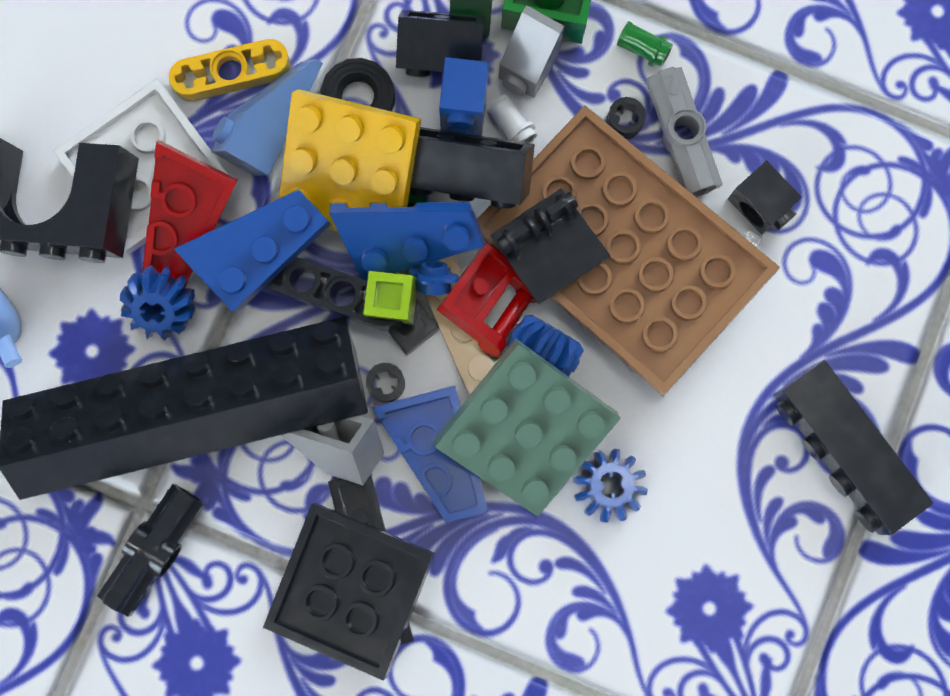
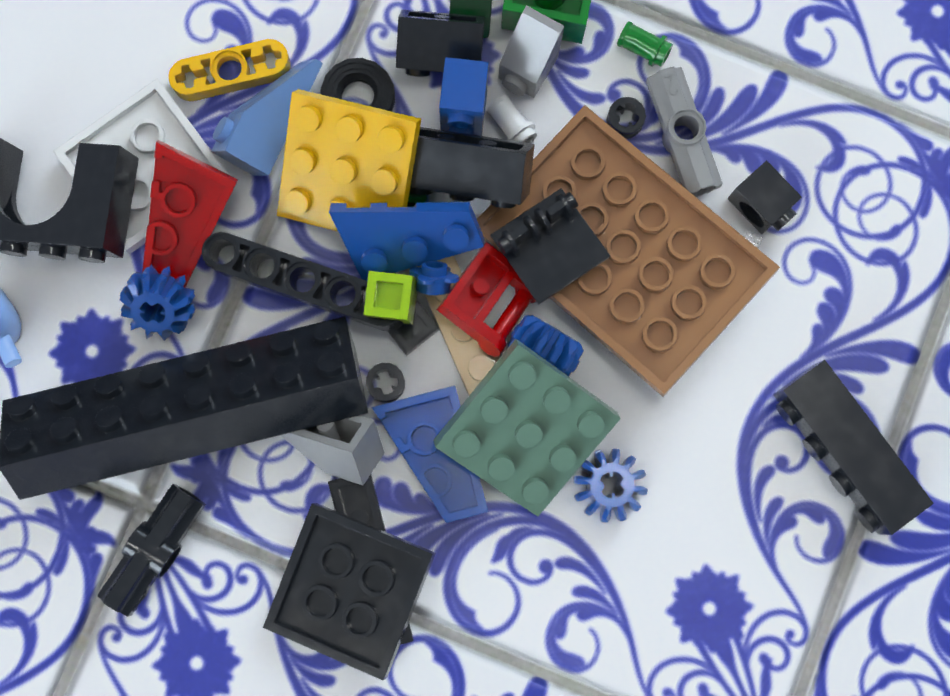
blue wing [174,190,331,314] -> none

